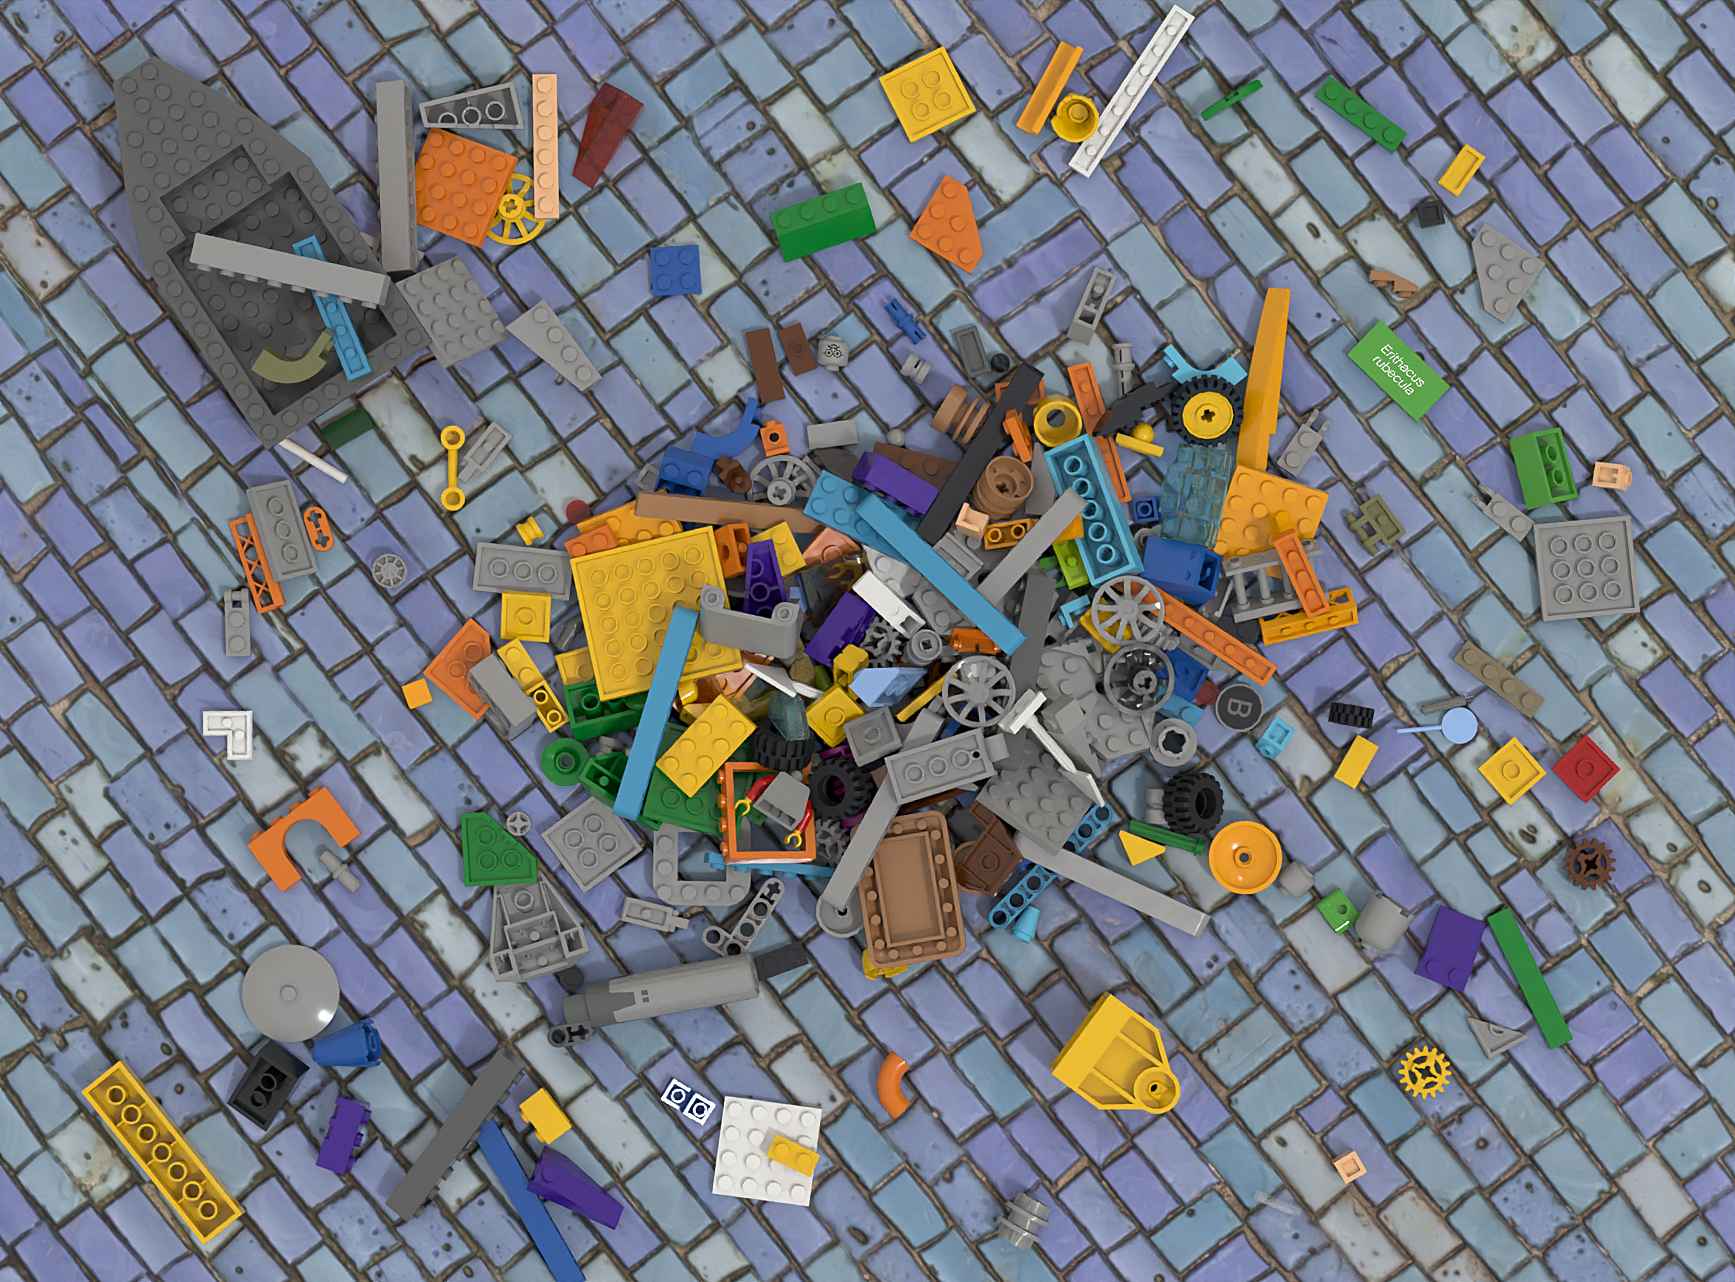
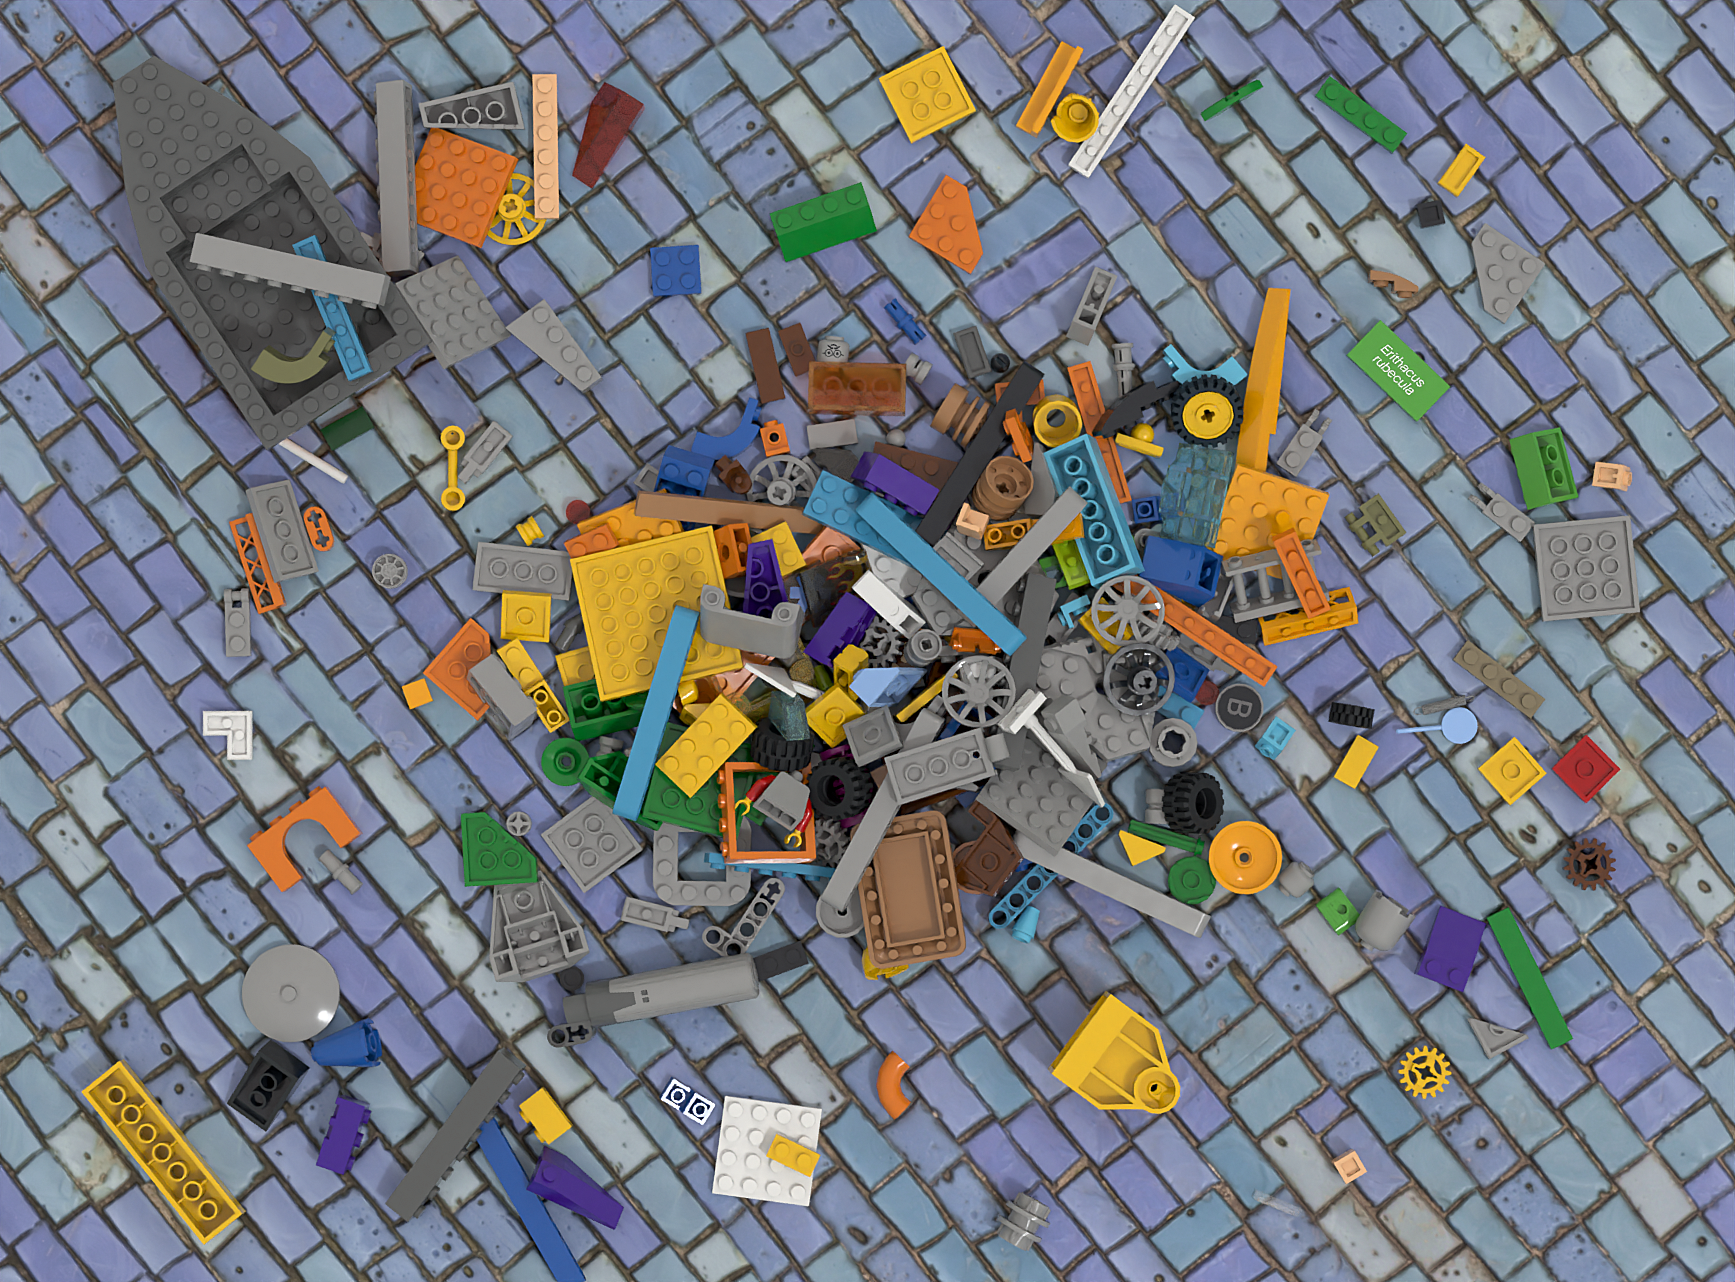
none -> clear orange slope [808,361,906,416]
none -> green tile [1167,856,1216,904]

